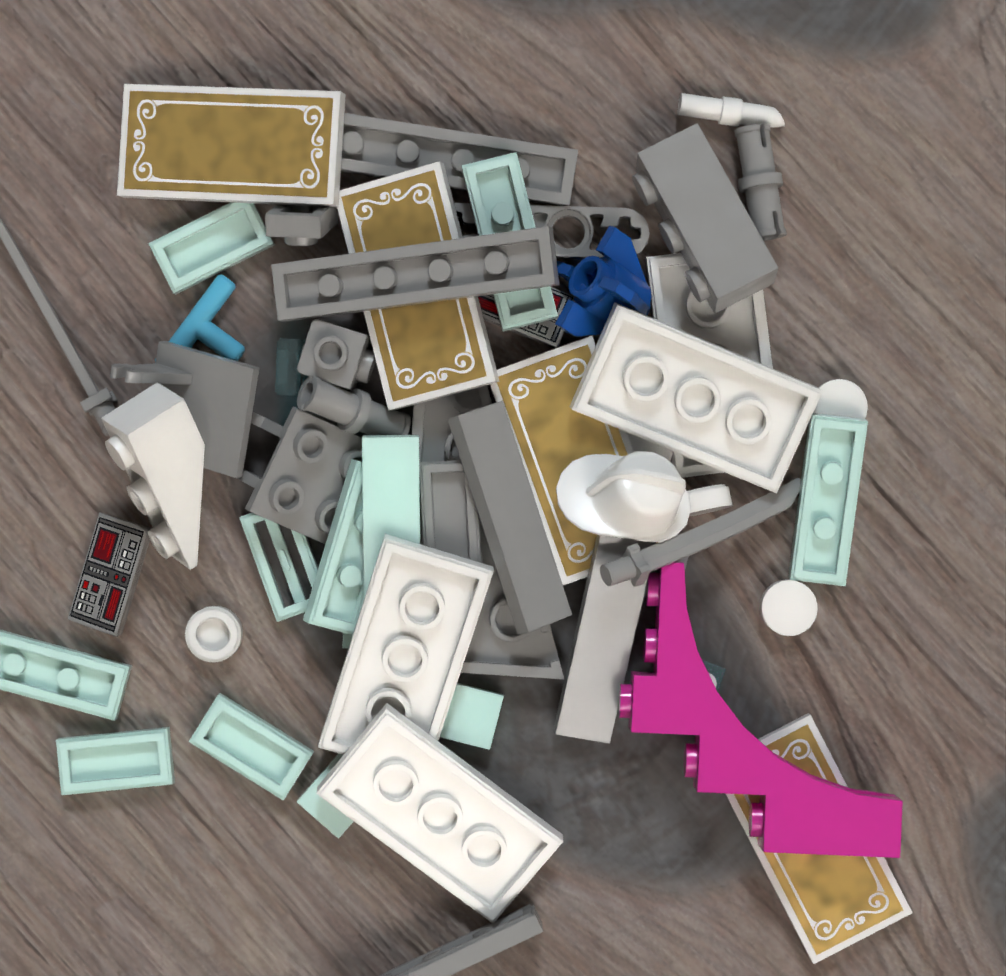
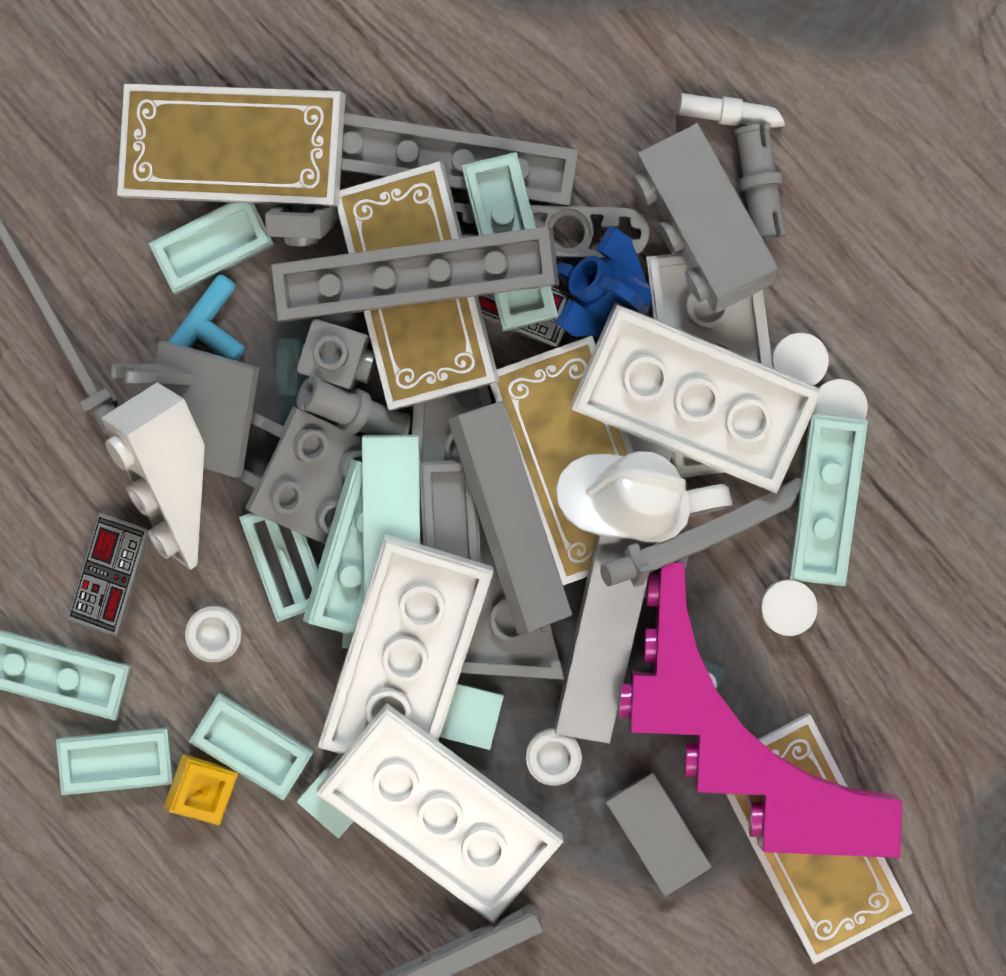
none -> yellow tile [164,754,238,826]
none -> white tile [526,728,582,786]
none -> light grey tile [605,771,712,897]
none -> white tile [771,333,829,385]

